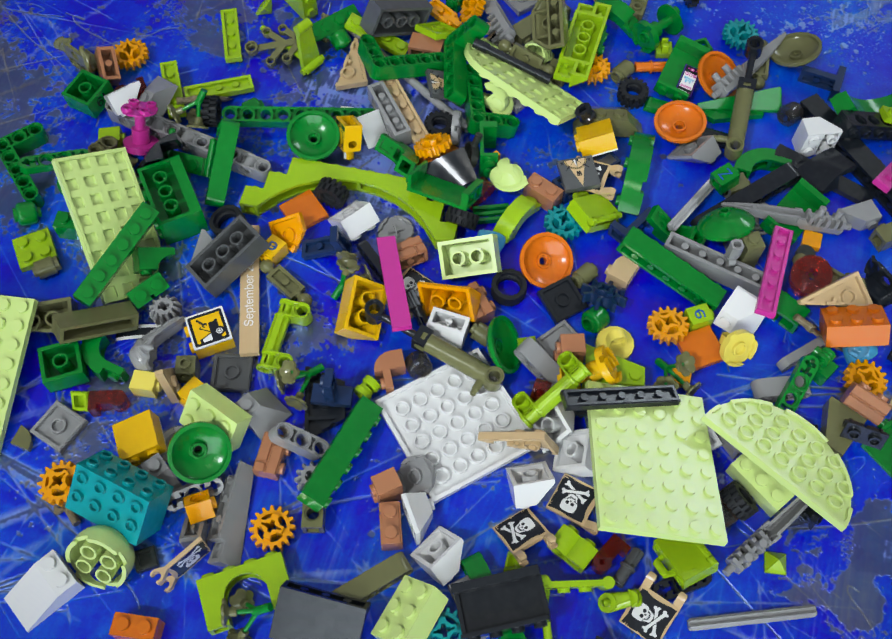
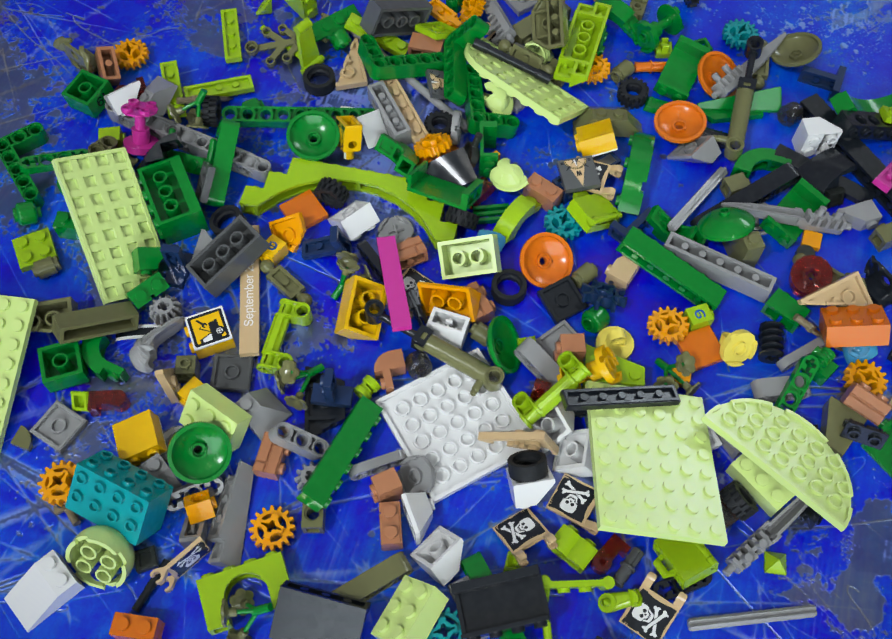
green brick [73,201,160,308] -> none
light yellow brick [129,369,163,399] -> none
black wheel [575,103,597,125] -> none
tile [676,64,698,101] -> none
green brick [709,162,740,195] -> none
white slope [713,286,765,335] -> none
light grey bar [724,239,744,267] -> none
dark pink tile [754,225,794,319] -> none
none -> black piece [131,558,170,613]
none -> dark blue bracket [160,243,193,289]
none -> dark grey tile [195,161,216,204]
none -> black tyre [303,64,336,96]
none -> light grey beam [349,449,407,481]
none -> black tyre [507,450,548,482]
none -> black piece [758,321,785,364]
none -> pearl dark grey tile [825,186,845,208]

